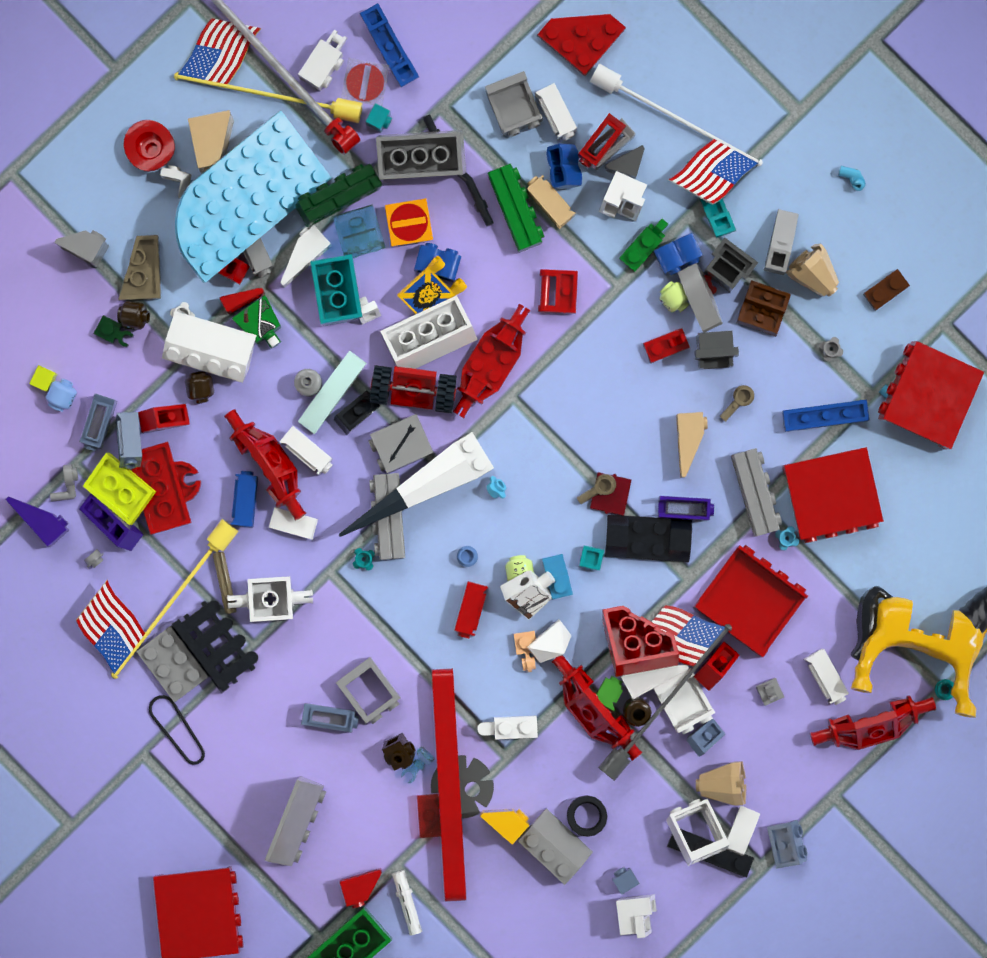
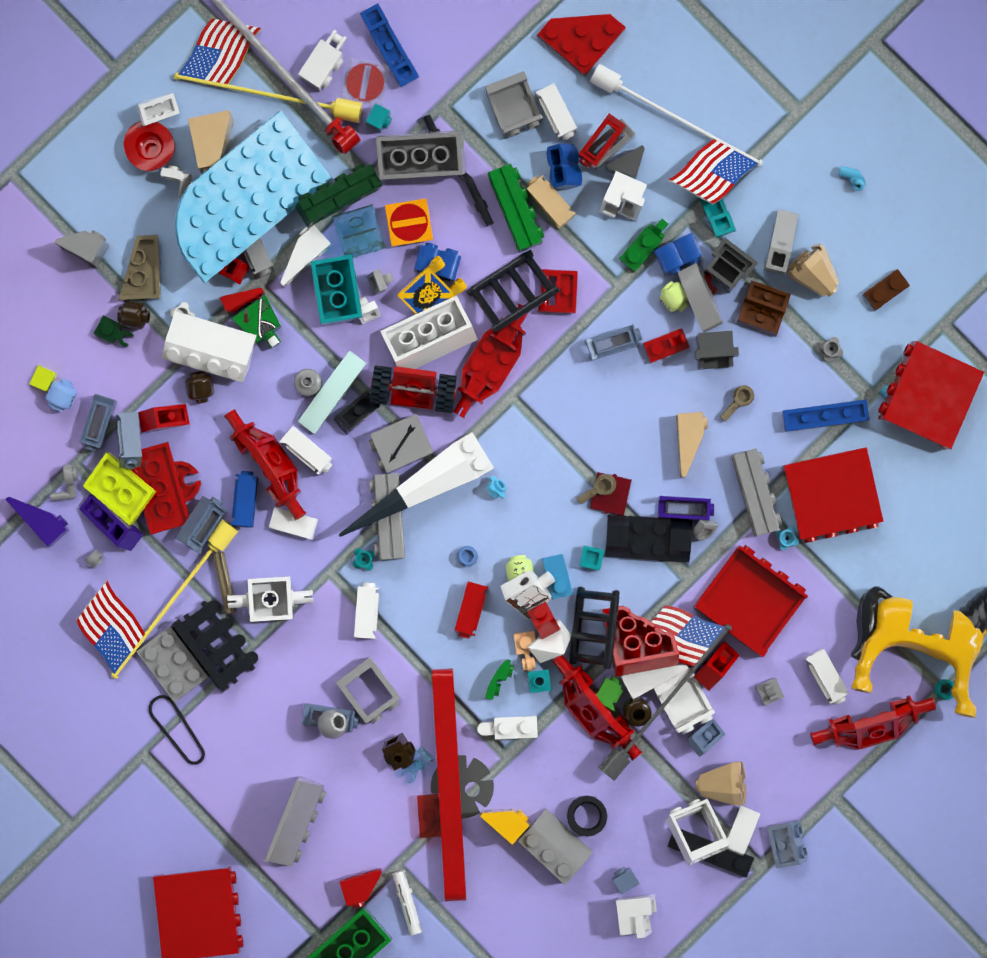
none -> white slope [137,93,179,126]
none -> sand blue window [175,496,228,554]
none -> light grey piece [318,709,347,739]
none -> white window [354,583,380,639]
none -> light grey tile [367,269,394,296]
none -> black bar [466,250,560,333]
none -> green slope [485,659,514,700]
none -> red brick [527,602,561,639]
none -> teal plate [528,669,551,693]
none -> black bar [569,587,620,669]
none -> sand blue window [584,324,642,361]
none -> light grey tile [693,520,718,541]

